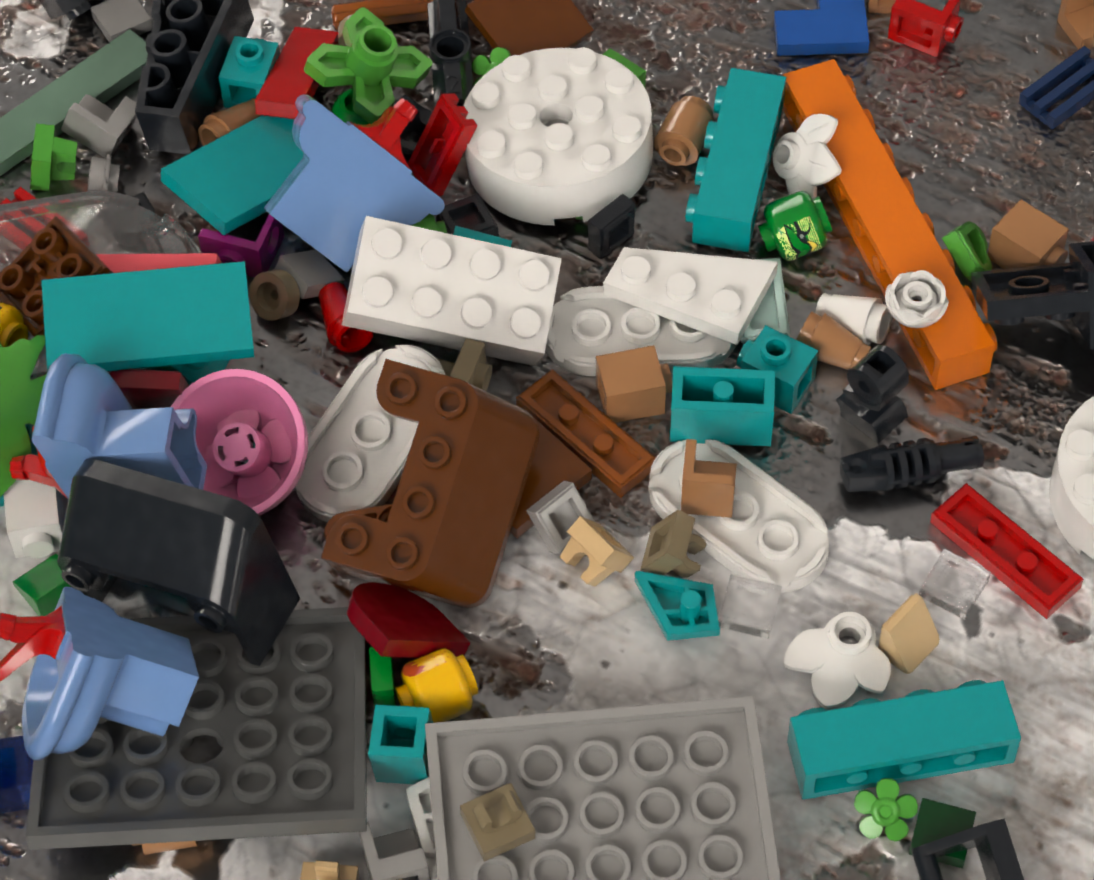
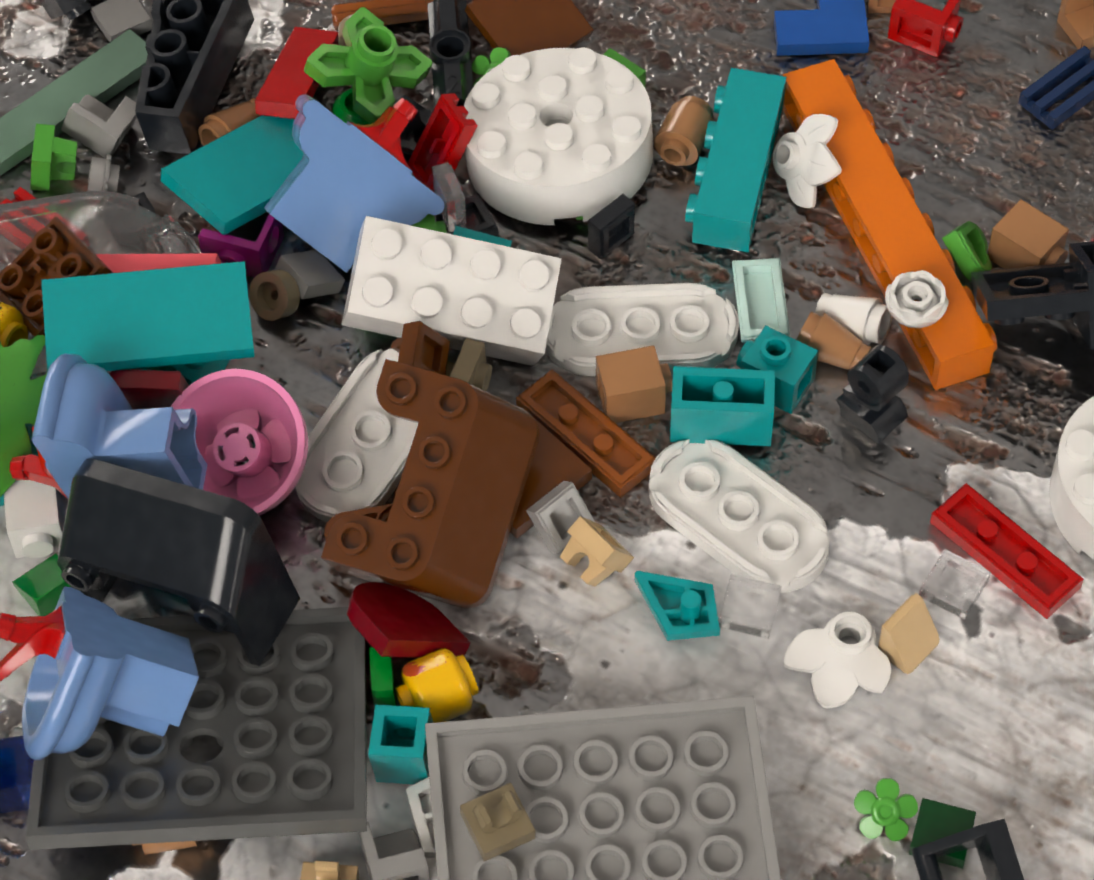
teal brick [219,36,280,108] -> none
red cone [318,282,373,352] -> none
white wing [603,247,778,345] -> none
dark tan tile [640,509,707,578] -> none
medium nougat panel [681,439,737,518] -> none
green head [758,191,833,261] -> none
teal brick [787,680,1021,800] -> none
black hinge [840,435,984,492] -> none
none -> reddish brown tile [391,321,450,375]
none -> clear tile [432,162,466,232]

